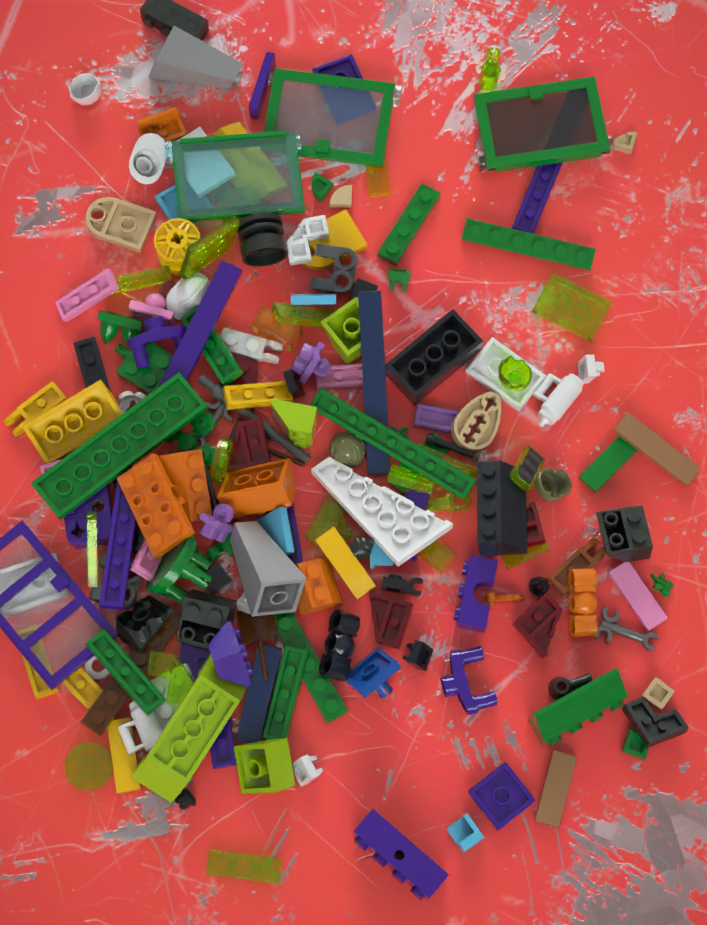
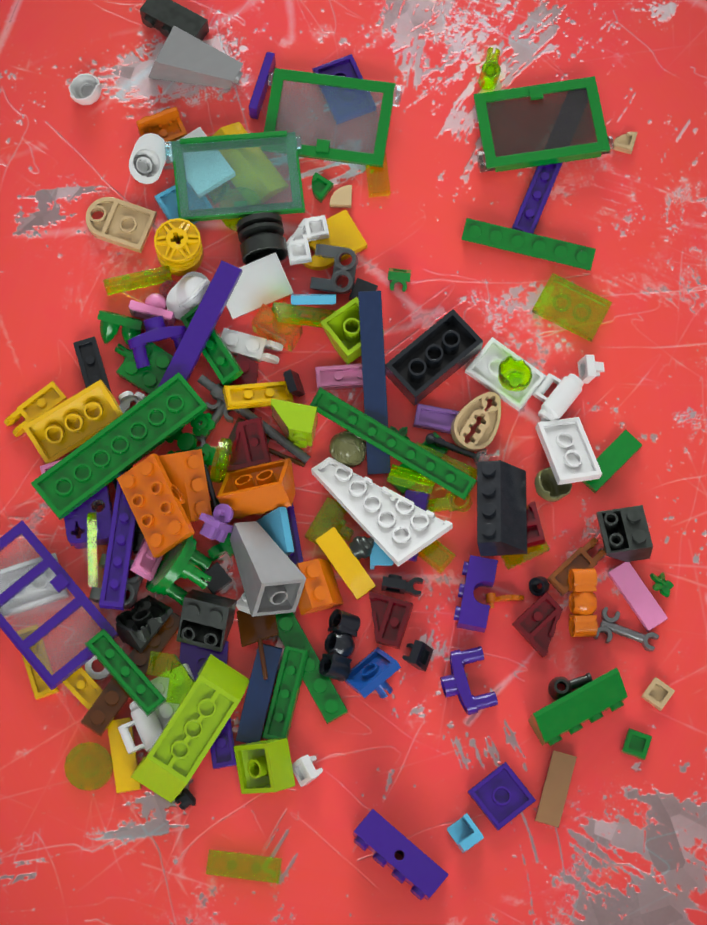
bright pink tile [55,268,119,322] -> none
clear neon green tile [179,216,240,280] -> none
dark purple slope [208,621,253,687] -> none
medium lavender hips [291,342,331,384] -> none
green plate [377,183,441,266] -> none
tile [509,444,545,492] -> none
medium nougat tile [613,412,700,487] -> none
pearl dark grey plate [622,697,689,748] -> none
none -> white tile [226,252,294,320]
none -> white plate [535,417,602,485]

